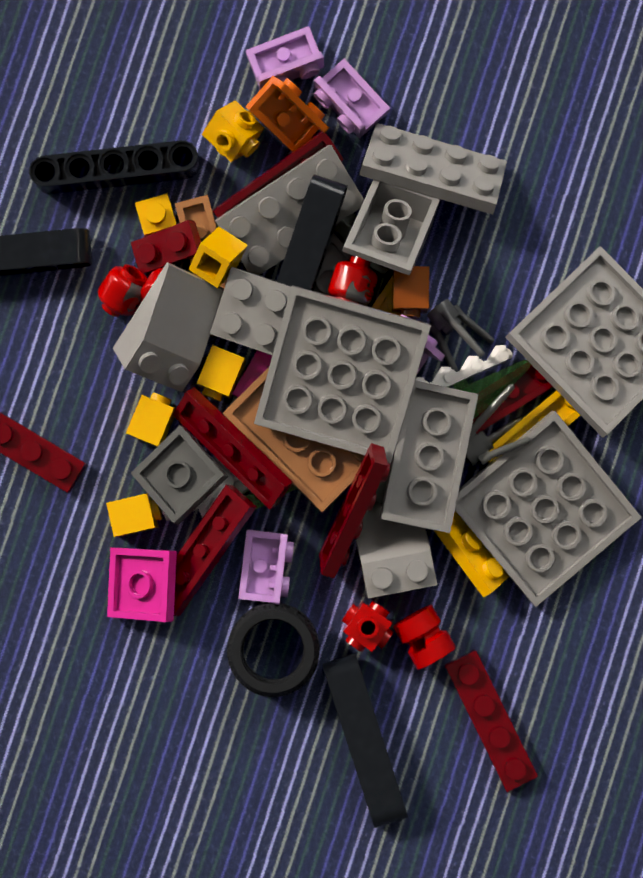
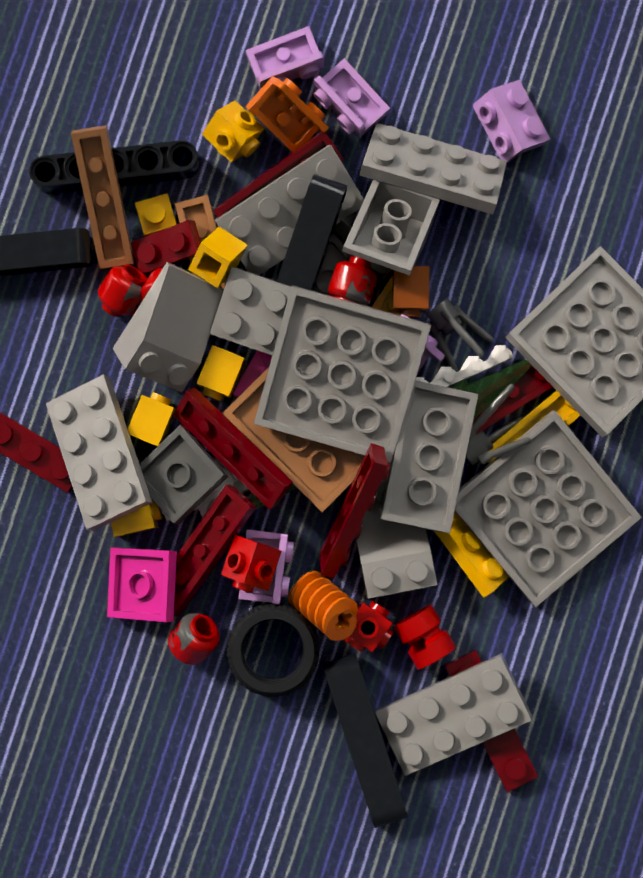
none -> light grey plate [46,374,152,531]
none -> medium nougat plate [71,125,134,269]
none -> red head [168,613,220,665]
none -> red brick [221,535,282,593]
none -> orange piece [288,571,358,641]
none -> light grey plate [375,653,533,776]
none -> lavender bracket [473,80,551,162]

